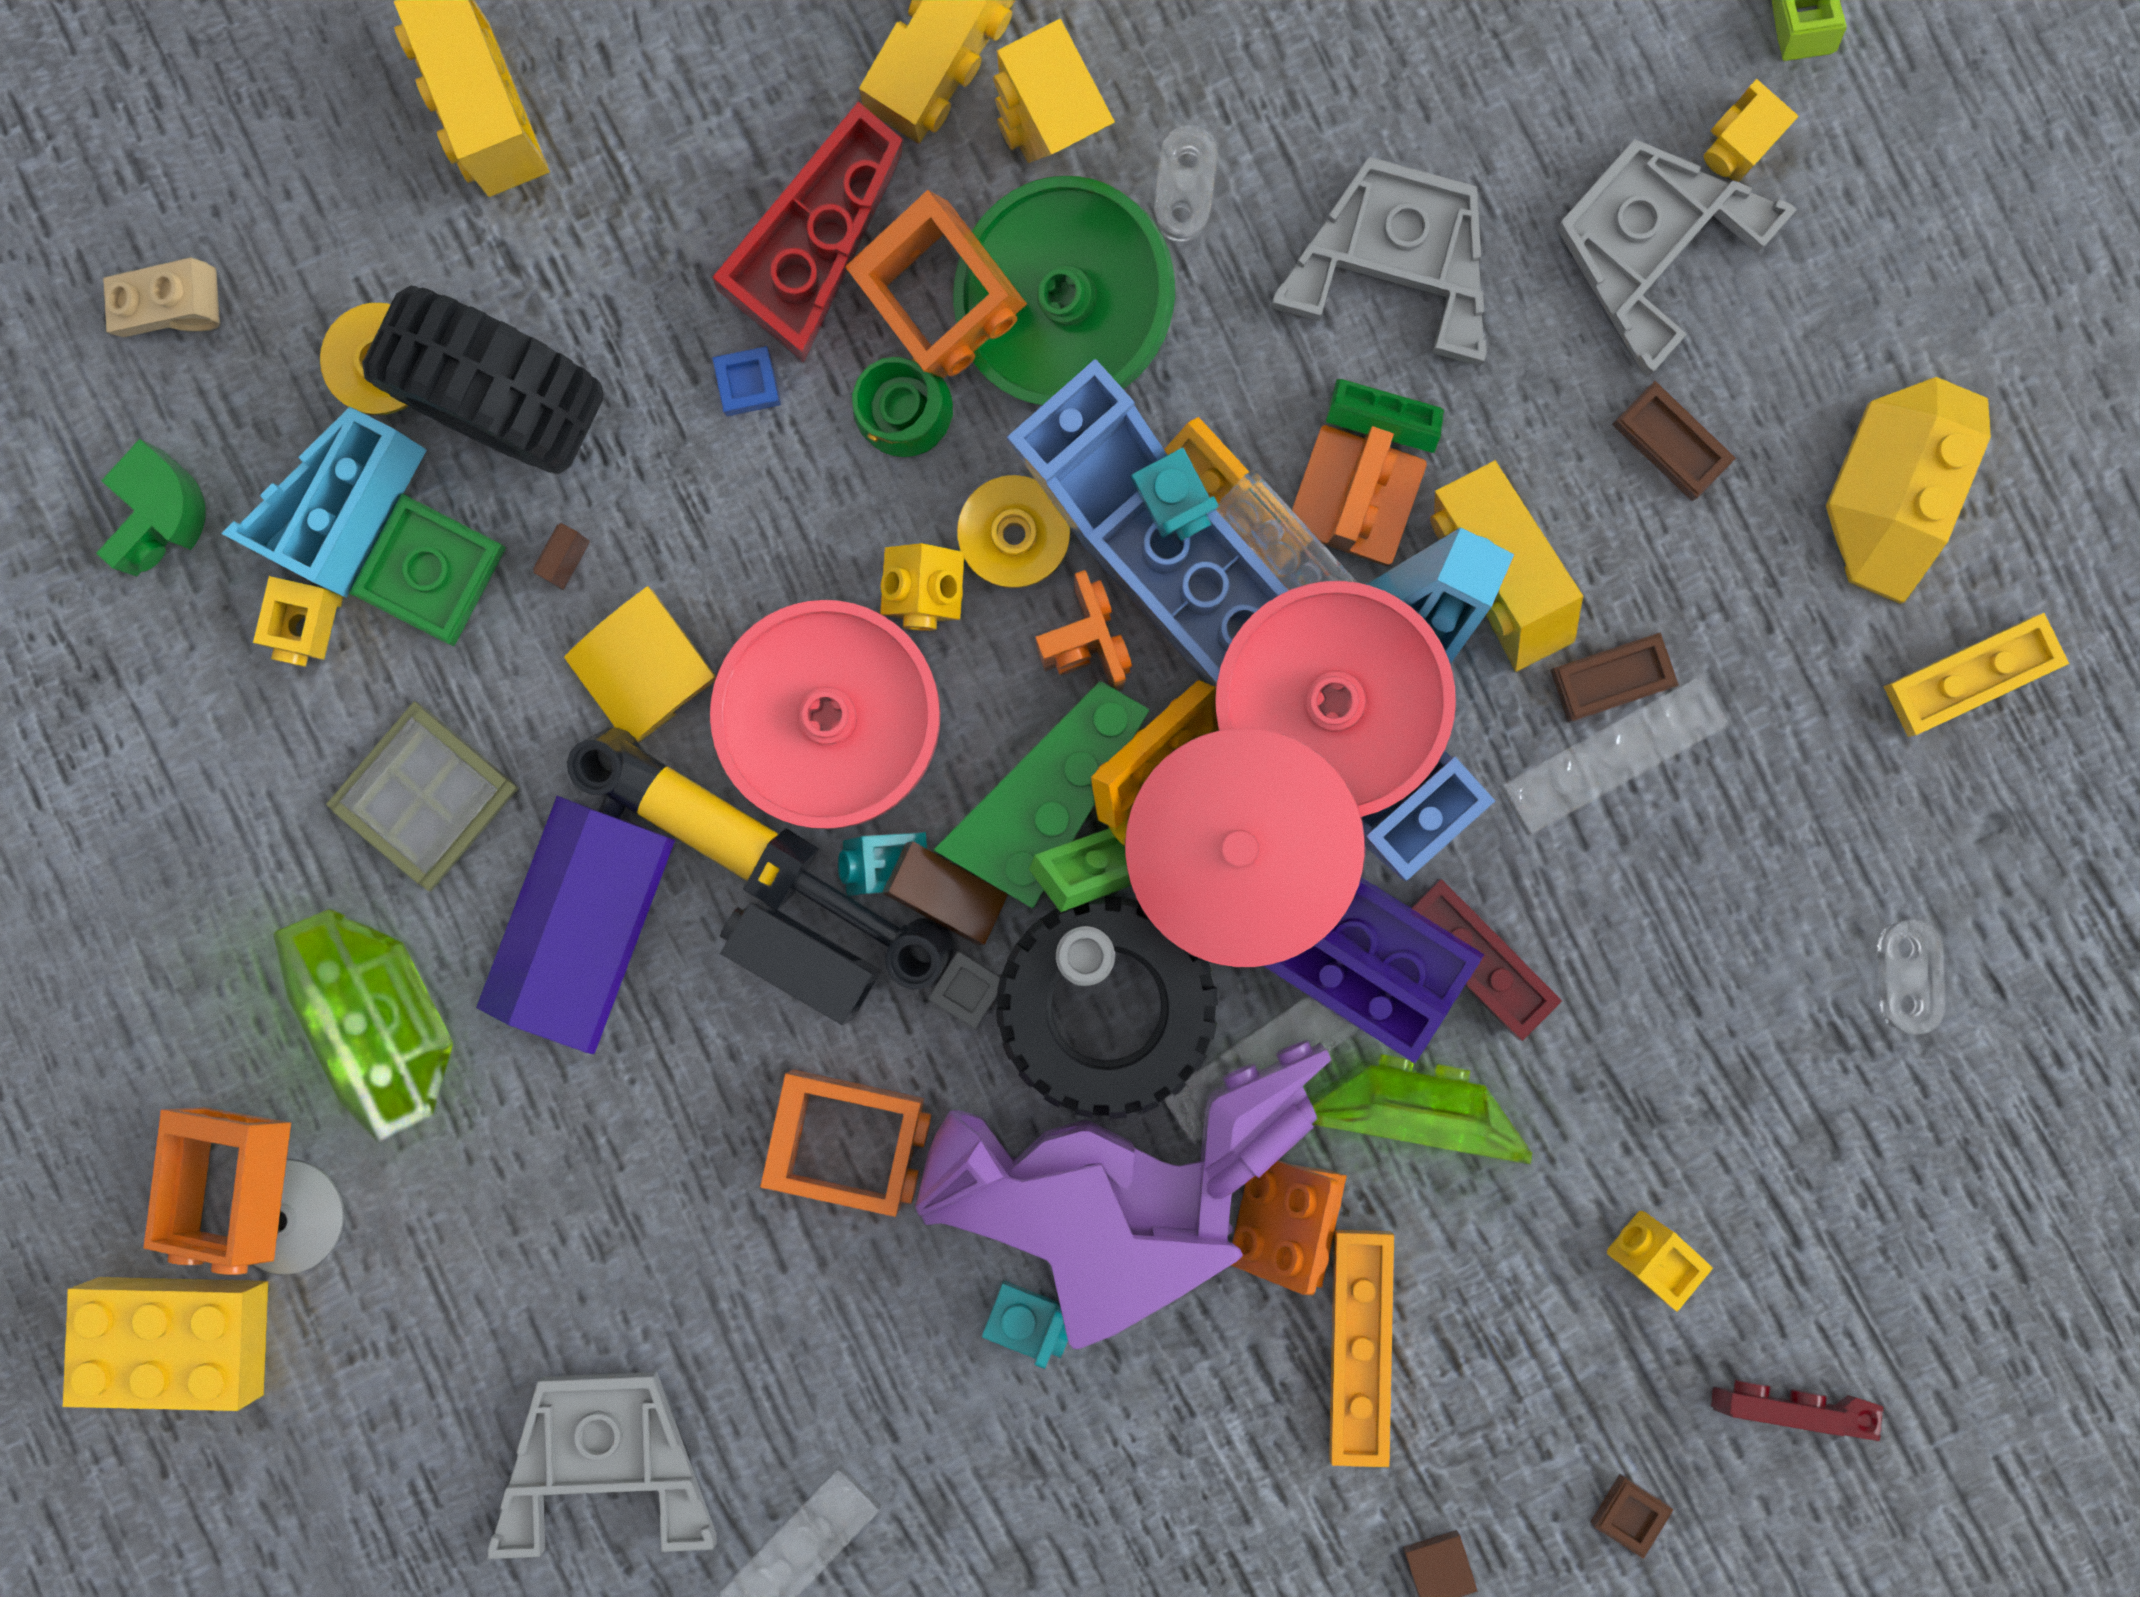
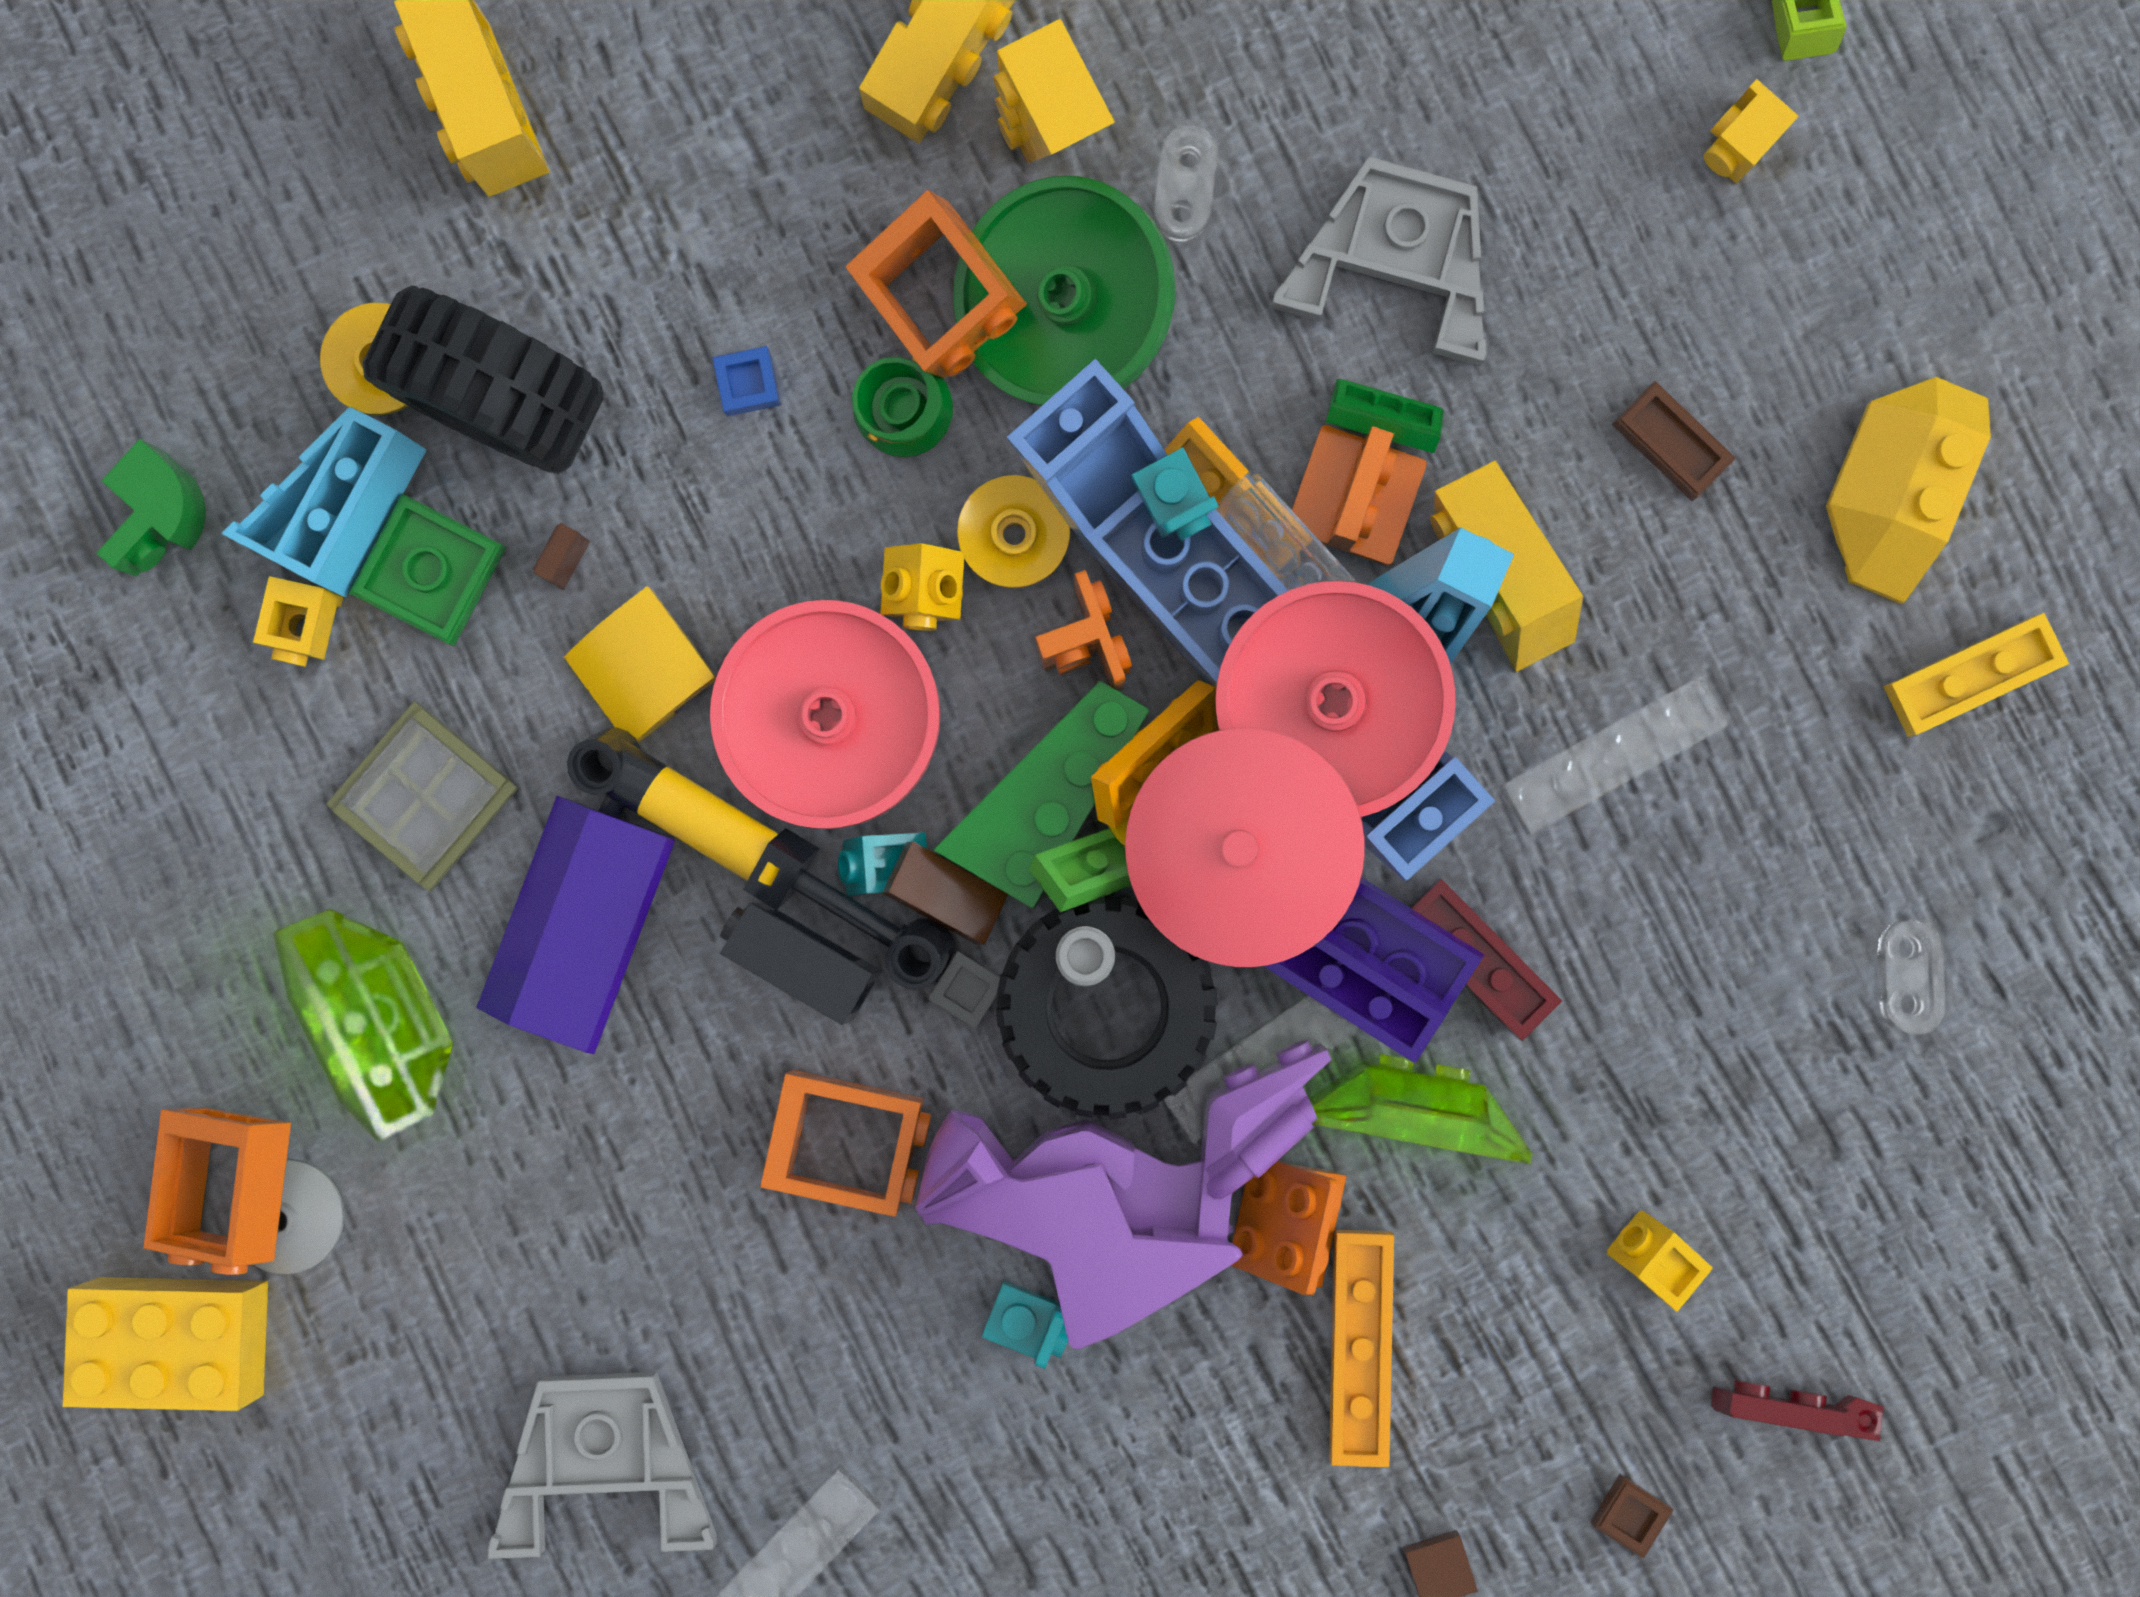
tan plate [103,257,220,337] -> none
red wedge [712,101,903,363] -> none
reddish brown tile [1550,632,1679,723] -> none
light grey wing [1556,139,1797,377] -> none

